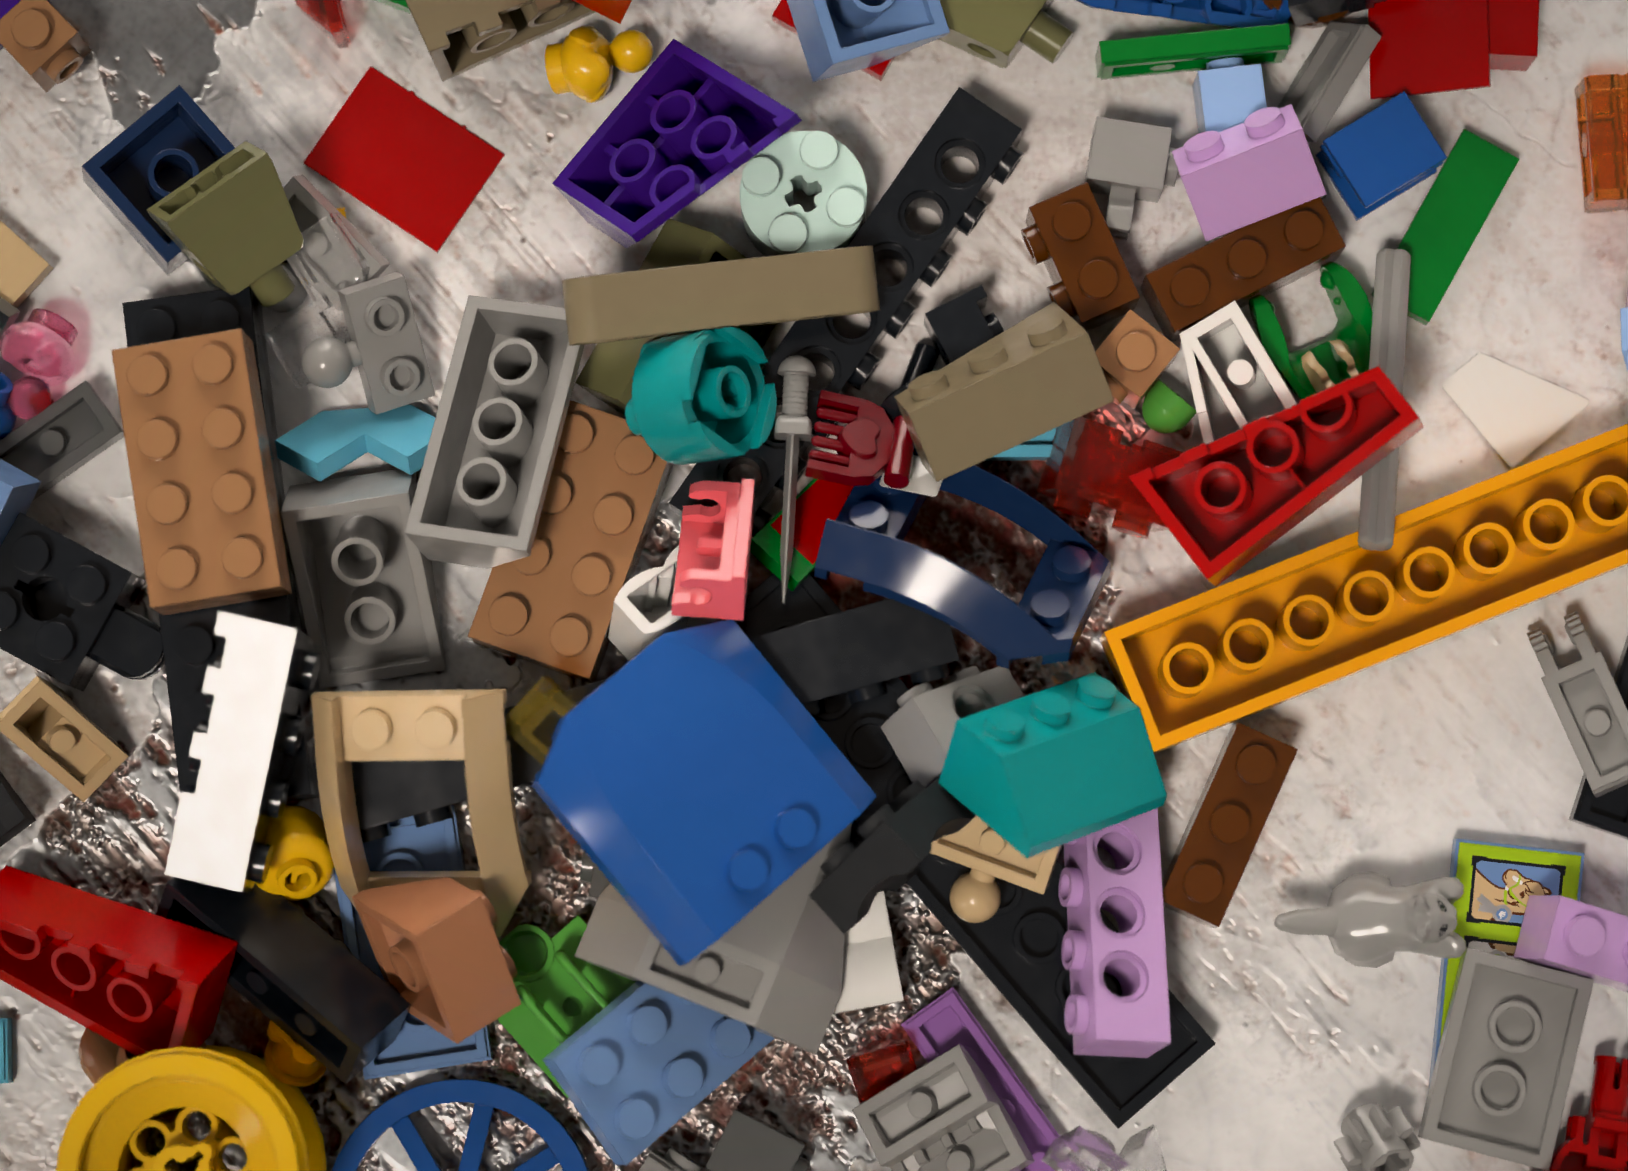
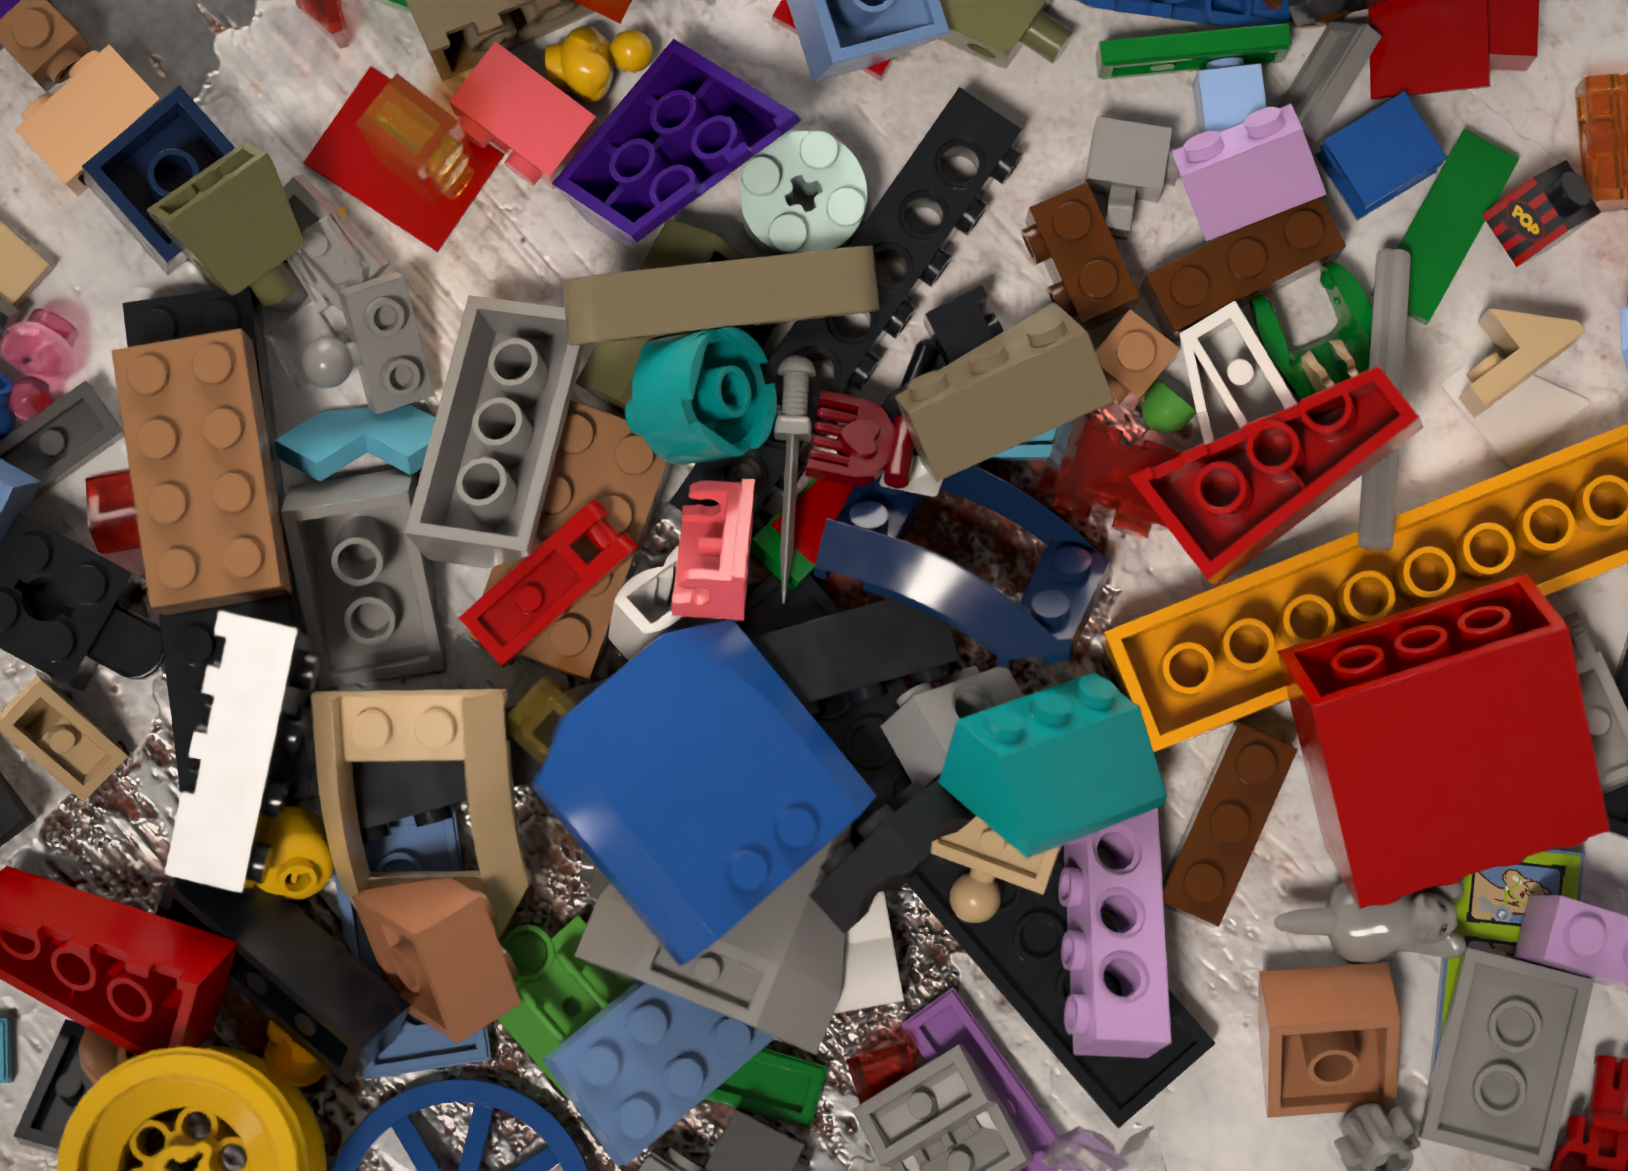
none -> black hinge [13,1019,94,1155]
none -> light nougat brick [15,44,161,196]
none -> clear red slope [85,470,141,554]
none -> brick [356,73,475,207]
none -> coral brick [449,41,599,189]
none -> red plate [458,499,640,669]
none -> green tile [705,1048,828,1129]
none -> nougat slope [1258,962,1401,1118]
none -> red brick [1277,574,1610,909]
none -> tan slope [1459,309,1586,418]
none -> black brick [1482,160,1602,267]

